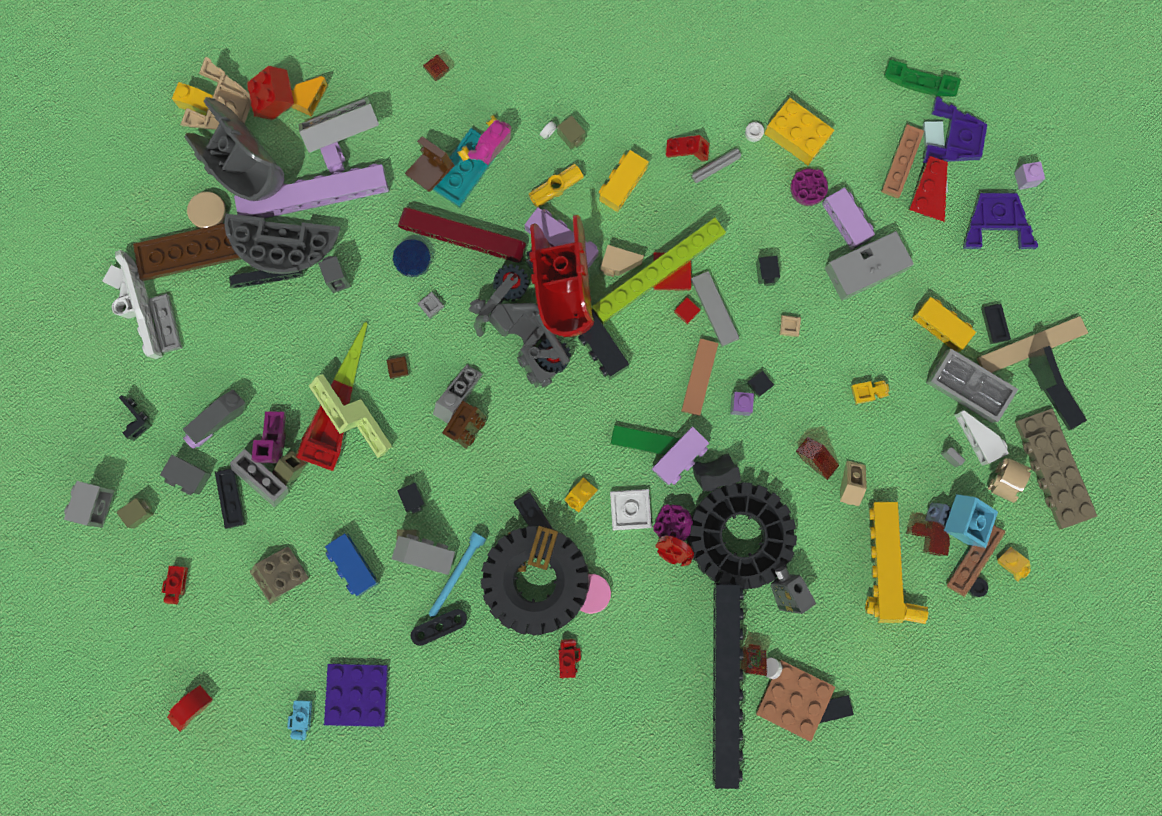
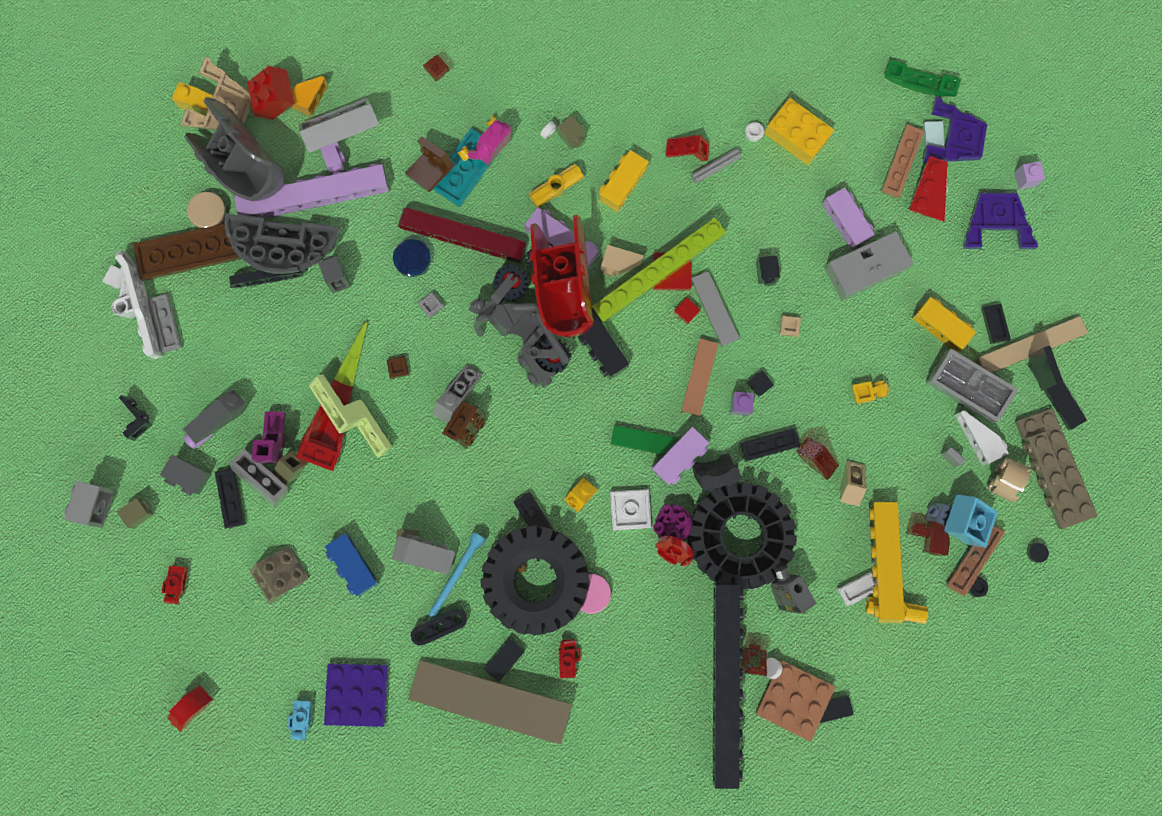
black brick [397,483,426,515] -> none
pearl gold tile [527,526,558,570] -> none
magenta tile [790,169,828,206] -> none
yellow bracket [997,547,1031,581] -> none
none -> dark tan slope [408,660,572,745]
none -> black tile [484,638,525,682]
none -> black tile [740,428,801,462]
none -> white tile [837,571,876,607]
none -> black tile [1027,543,1049,563]

